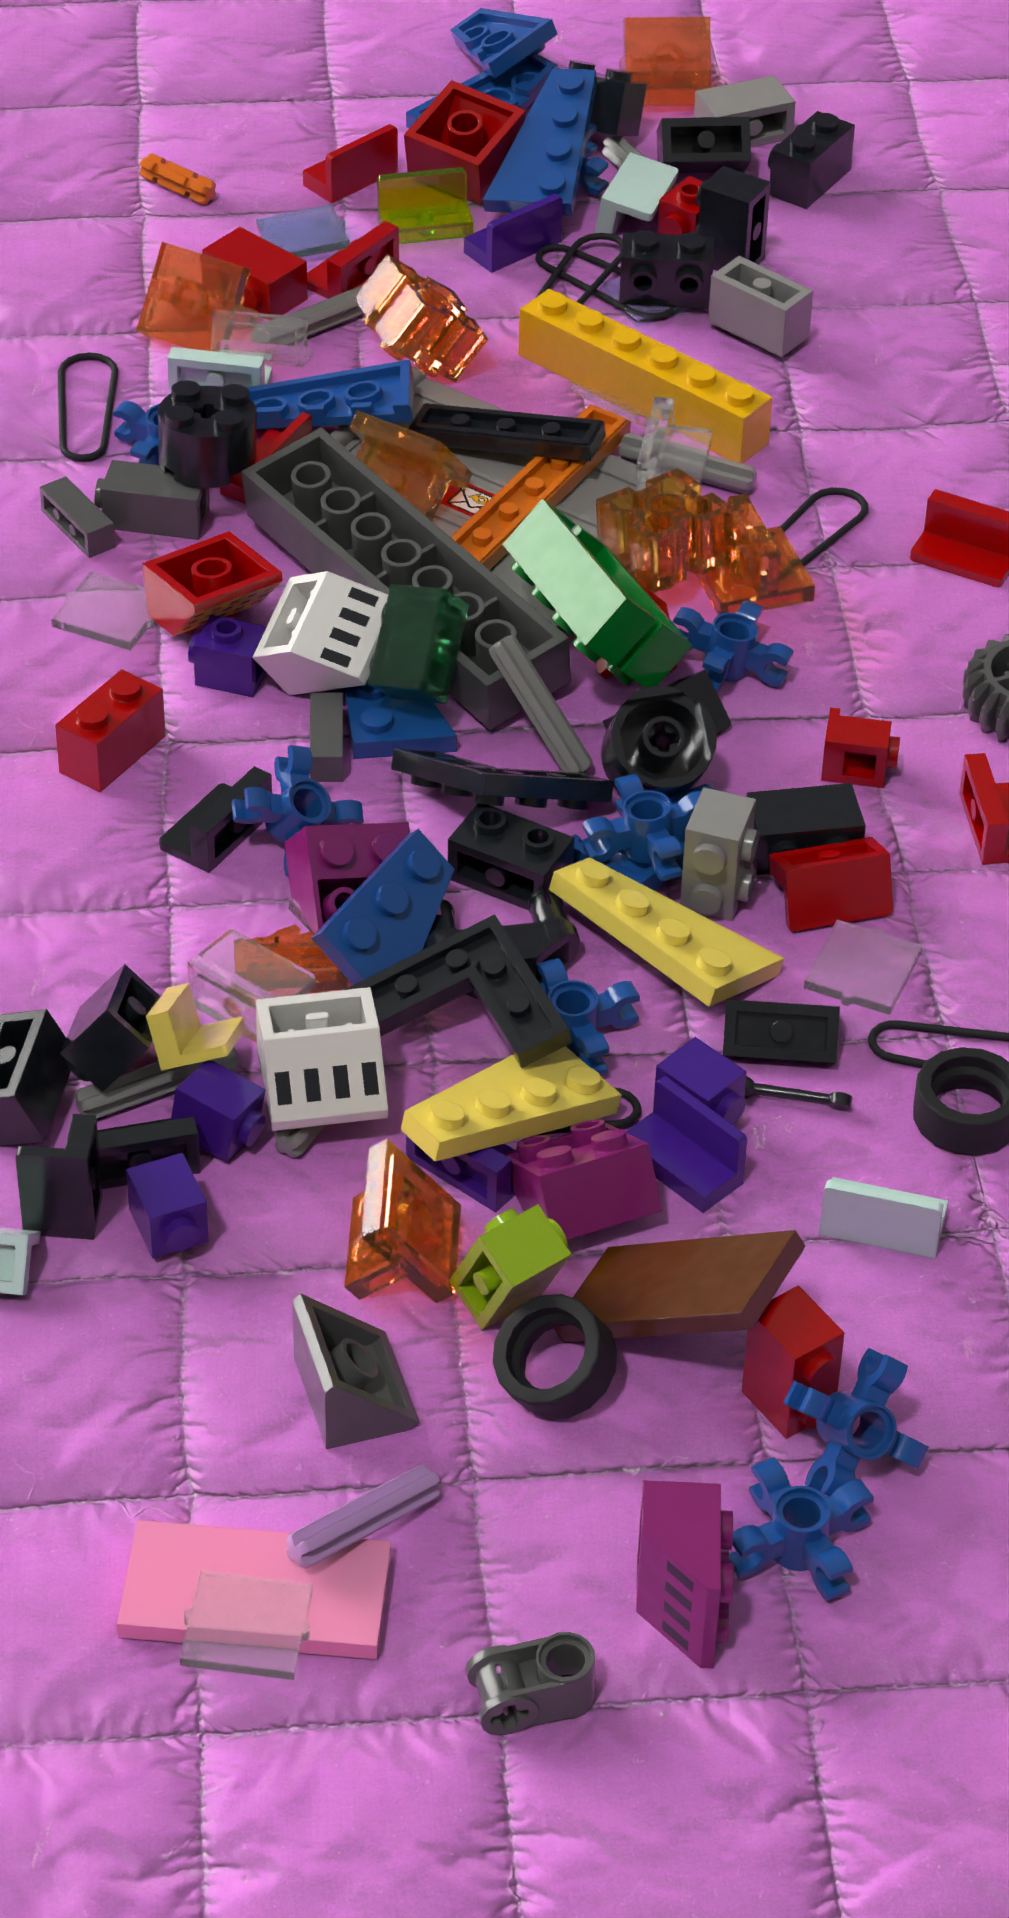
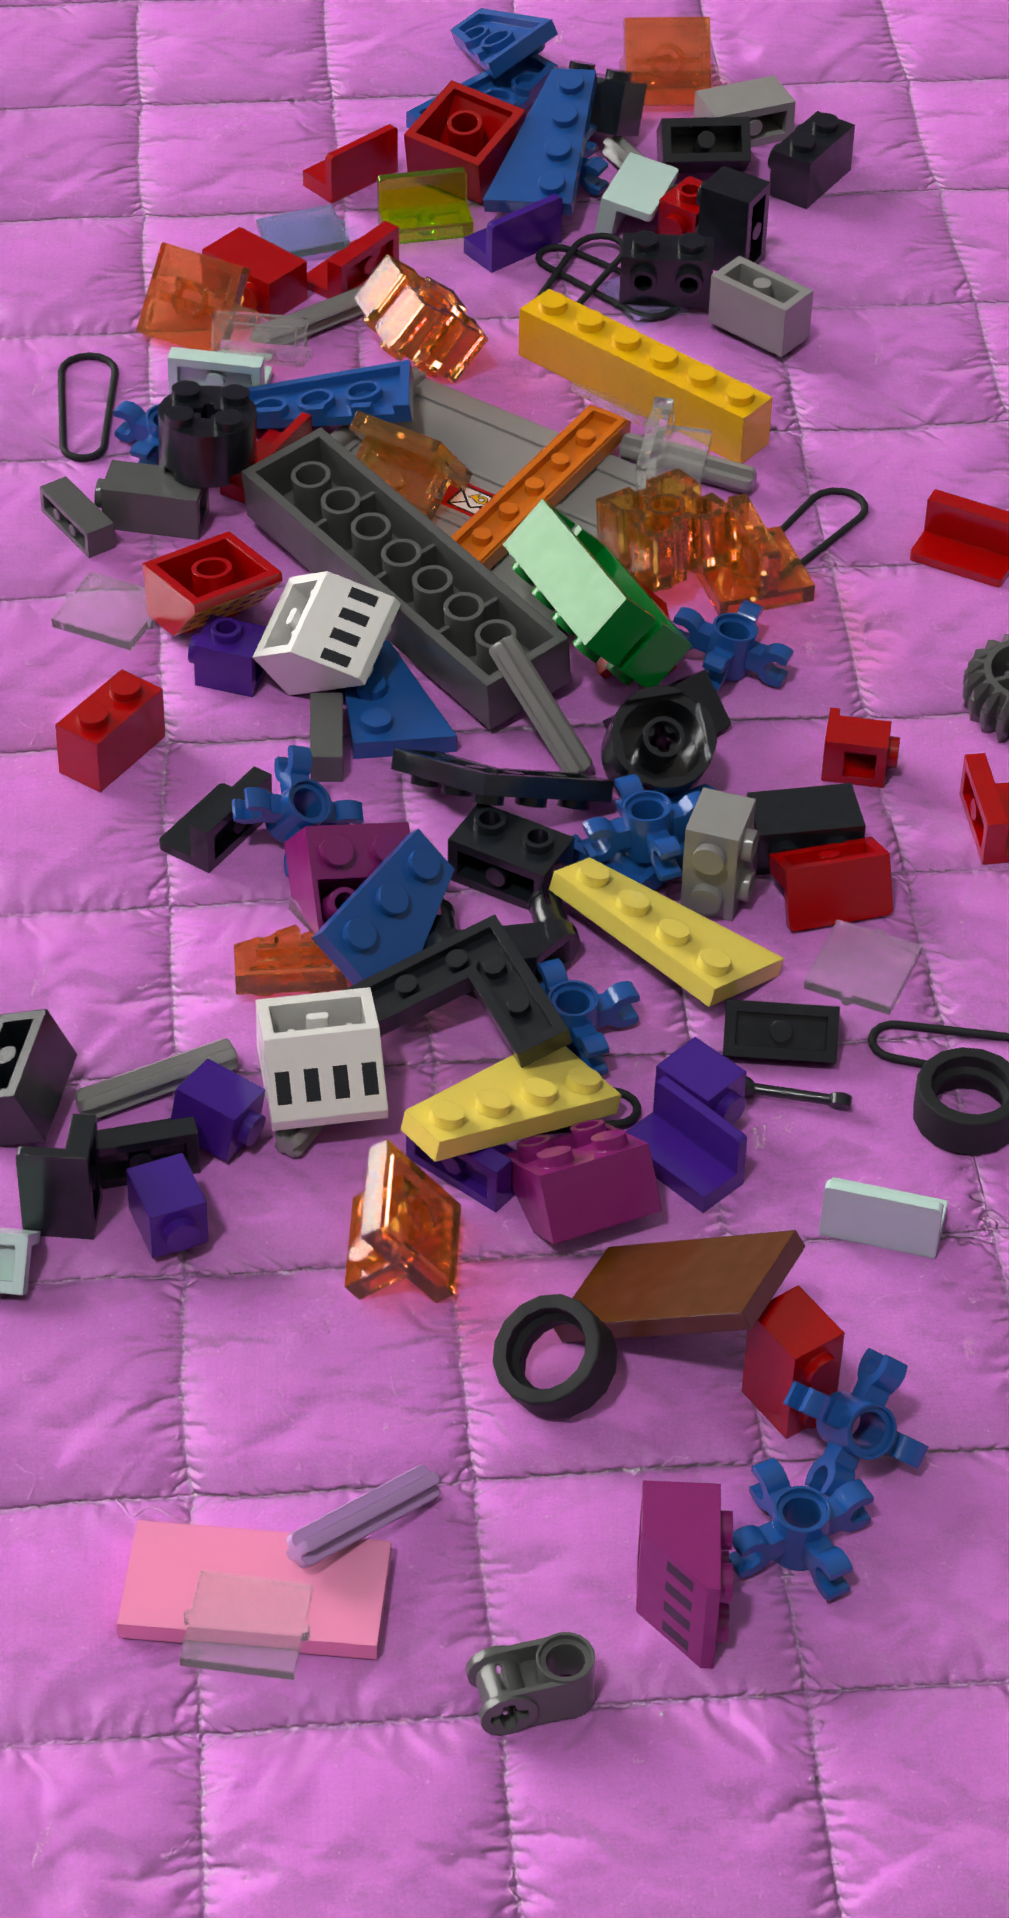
black brick [60,964,161,1092] -> none
orange axle [139,153,216,205] -> none
light yellow panel [146,983,246,1071] -> none
clear panel [187,929,316,1043] -> none
dark grey slope [292,1293,419,1449] -> none
clear green brick [367,584,469,704] -> none
black tile [407,403,606,462] -> none
lime brick [449,1204,572,1331] -> none

